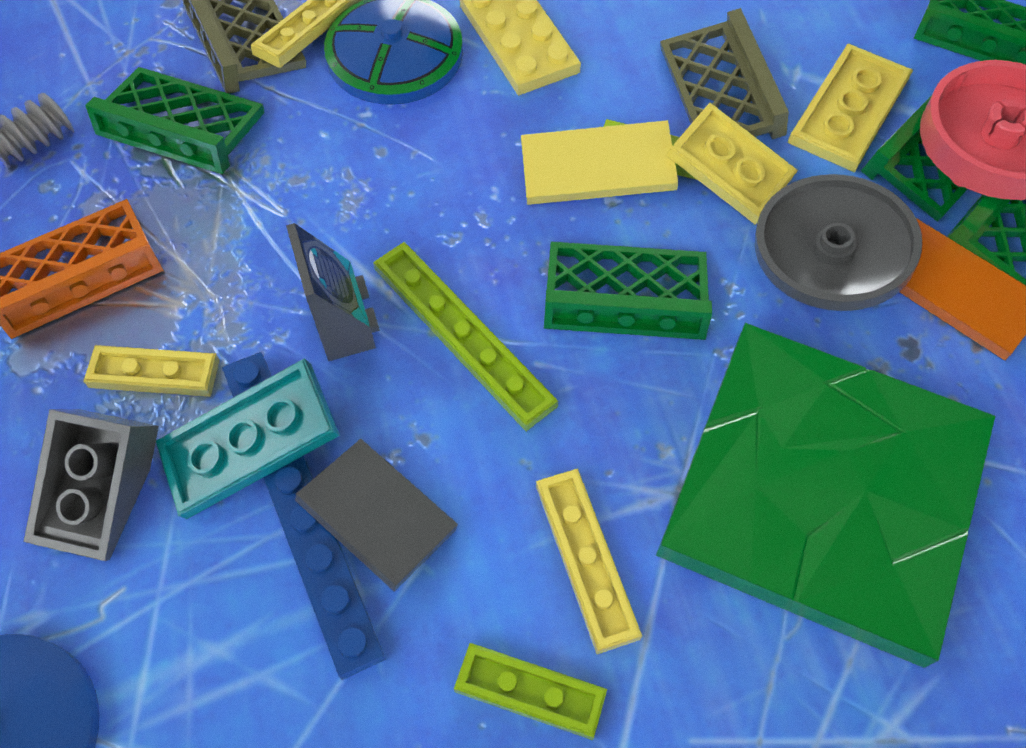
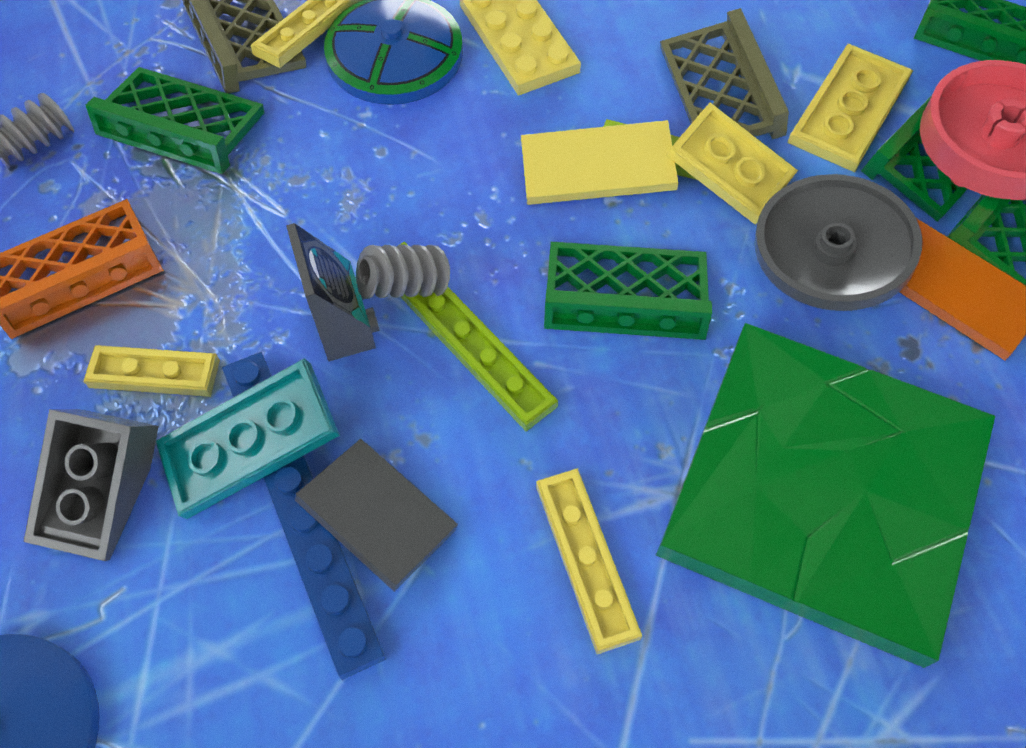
lime tile [454,643,607,740] -> none
none -> light grey piece [356,245,450,299]

